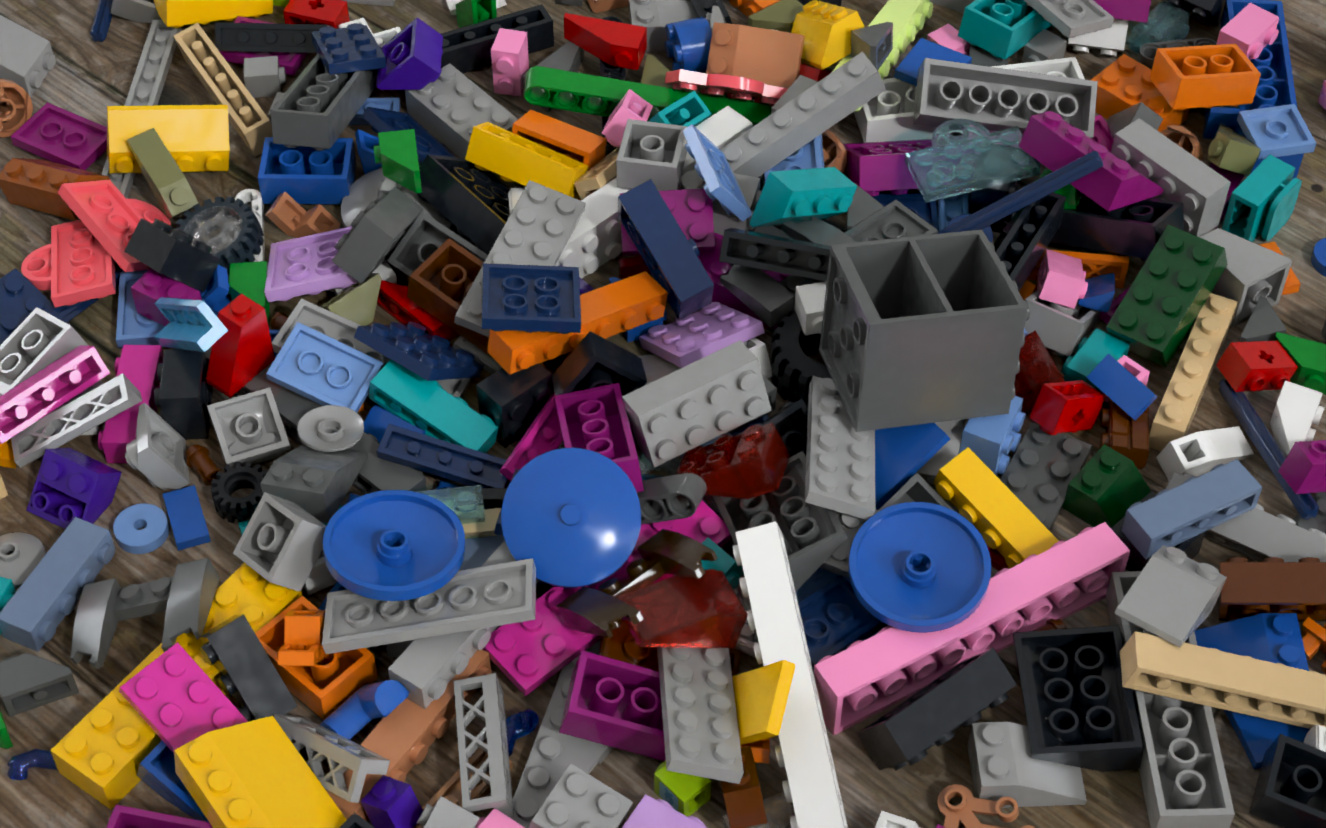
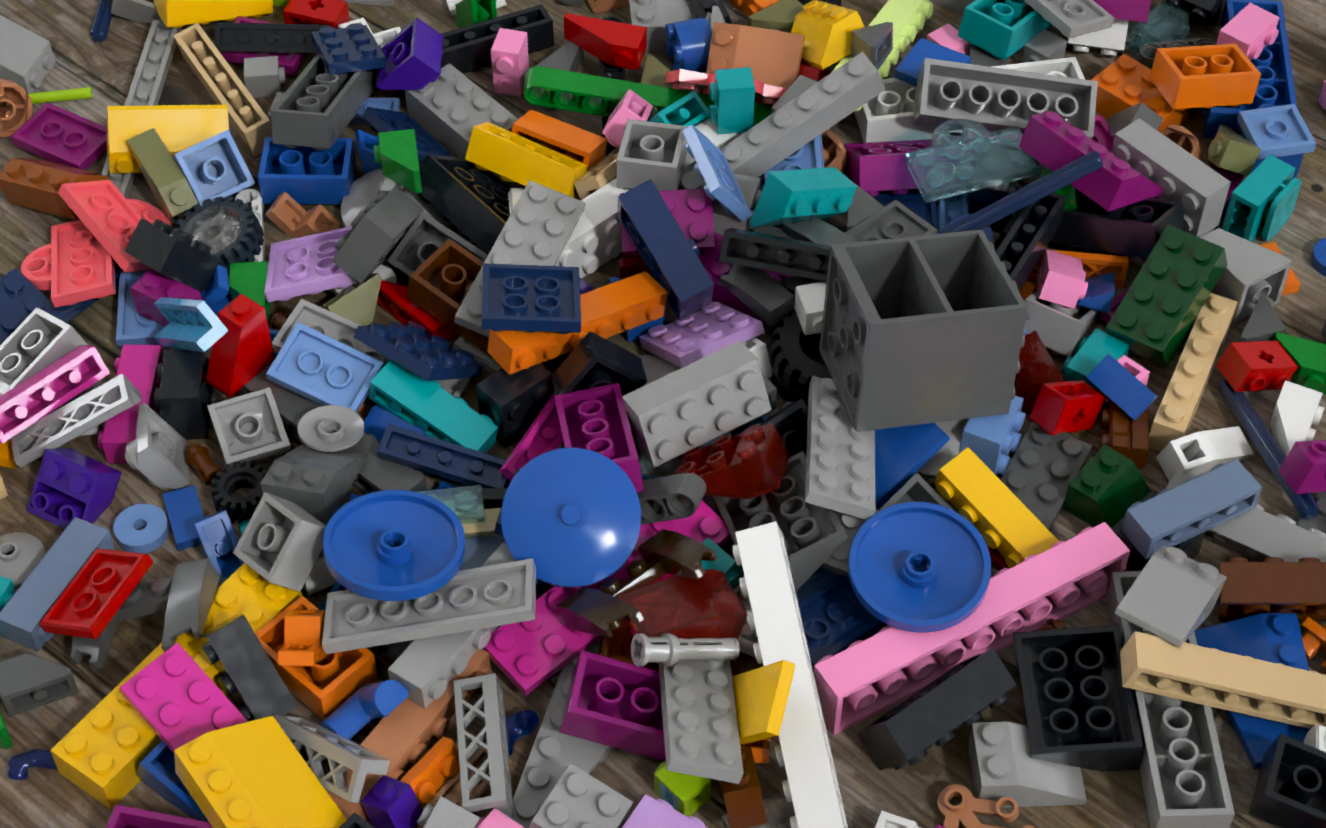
none -> lime bar [28,87,93,104]
none -> red tile [39,548,153,639]
none -> medium blue brick [172,130,255,207]
none -> blue slope [192,510,244,586]
none -> orange plate [400,736,460,807]
none -> light grey pin [631,633,740,666]
none -> teal brick [709,67,755,135]

